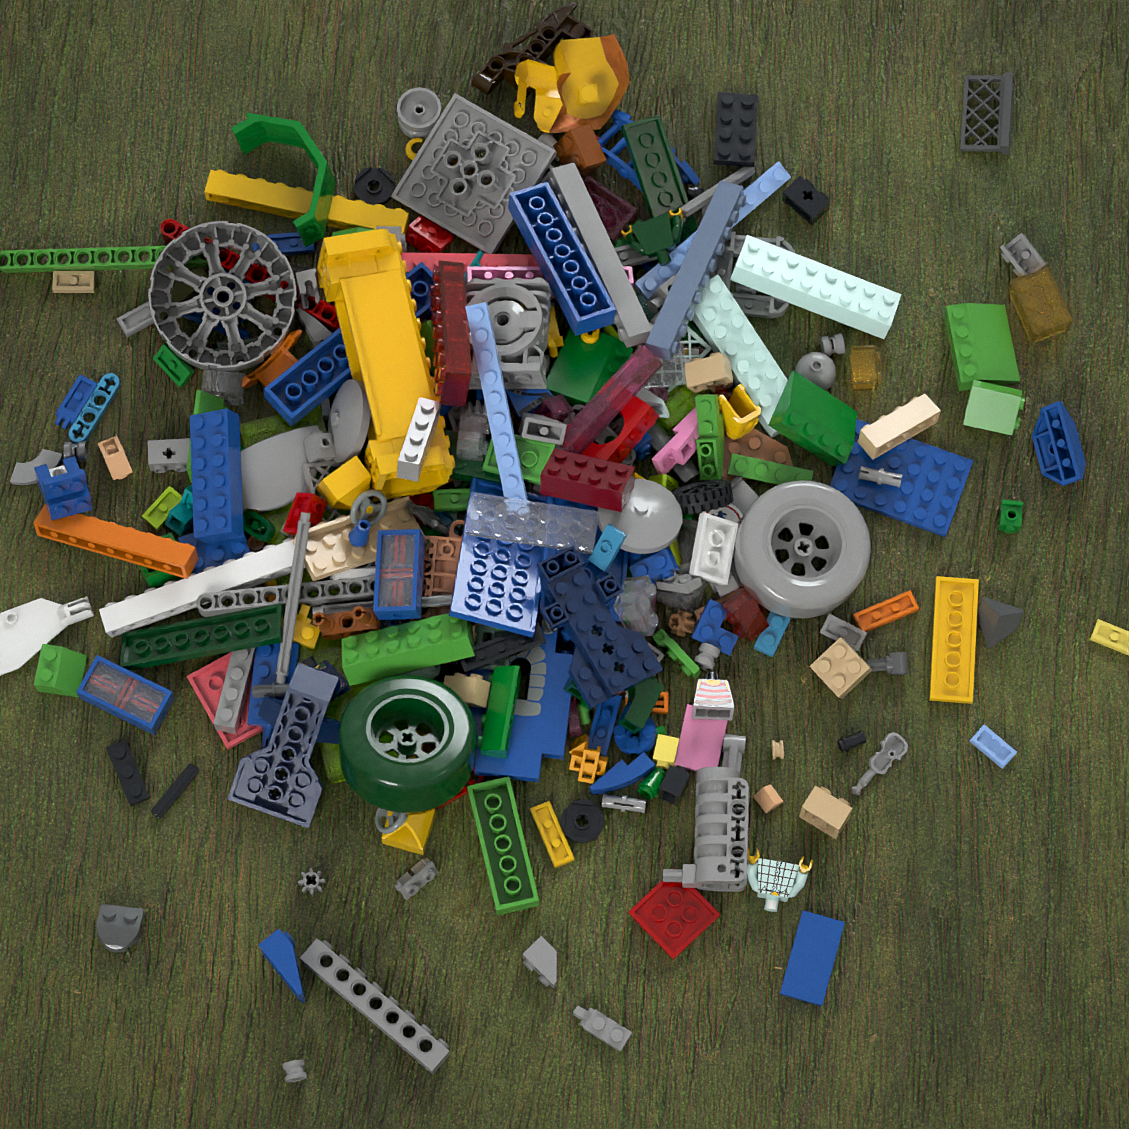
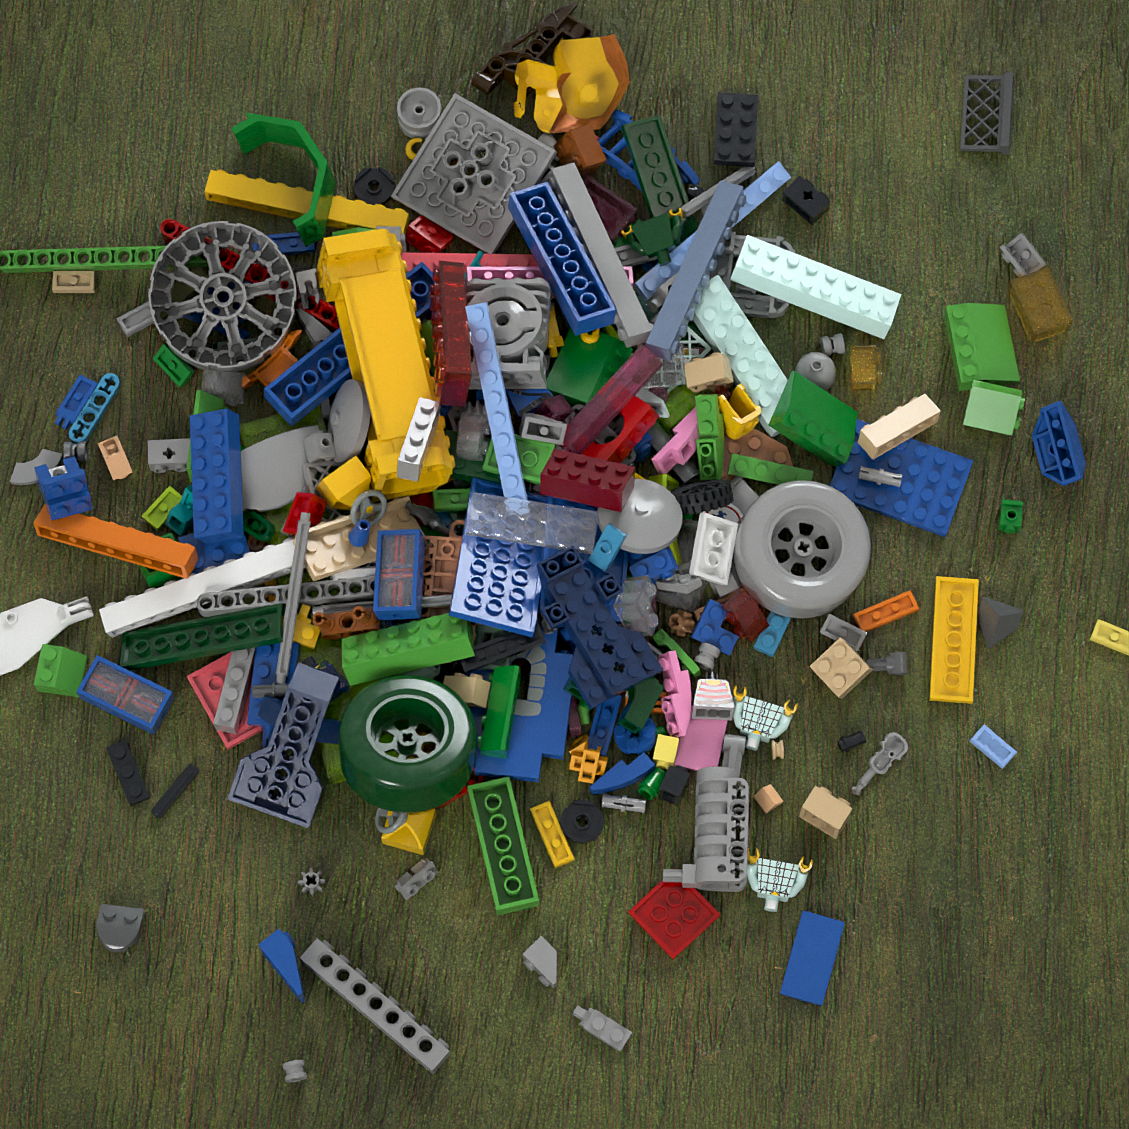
none -> bright pink slope [658,650,691,738]
none -> light aqua torso [733,685,798,751]

